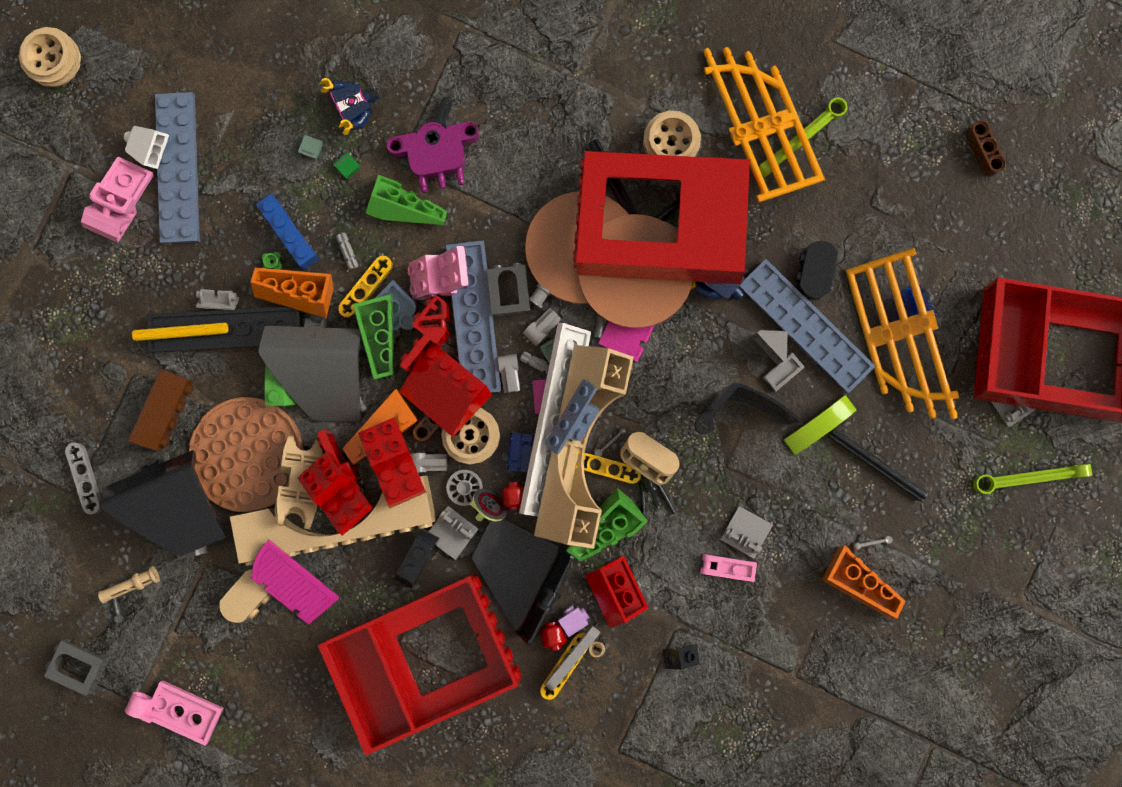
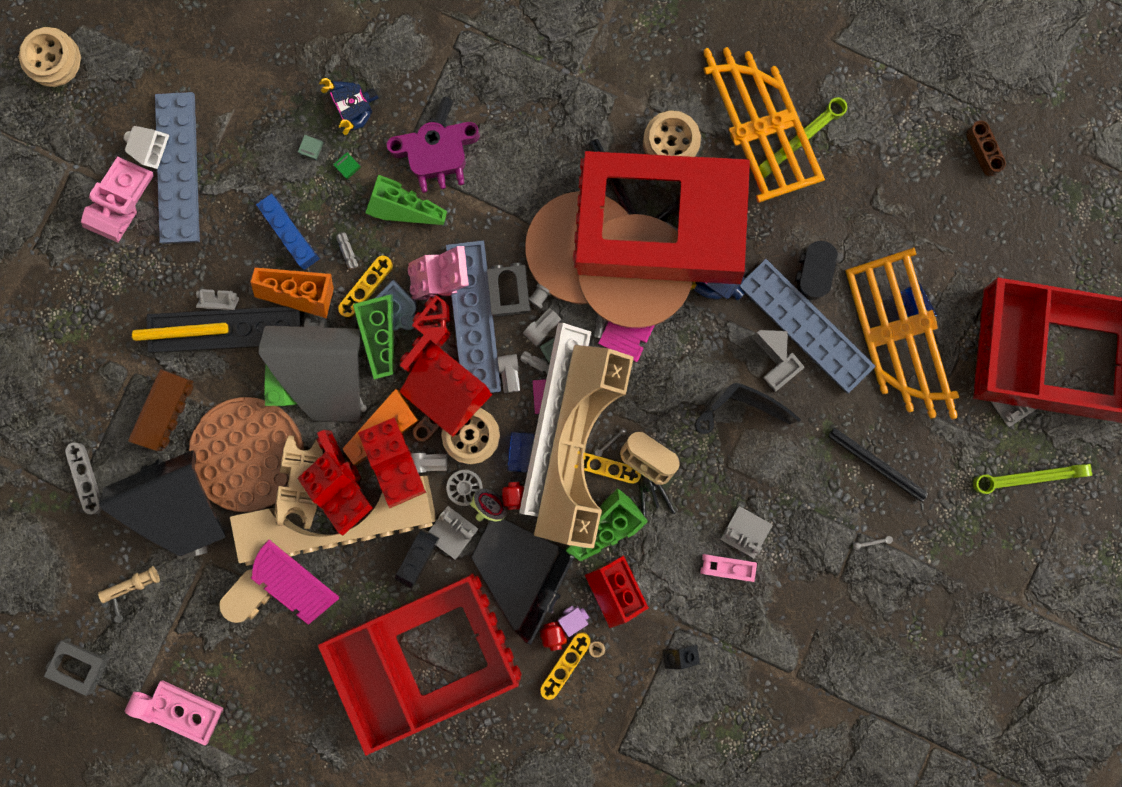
bright green plate [262,252,282,270] -> none
light grey beam [544,626,600,691] -> none
sand blue bracket [545,379,600,454] -> none
lime slope [783,395,856,455] -> none
orange wedge [822,545,906,619] -> none

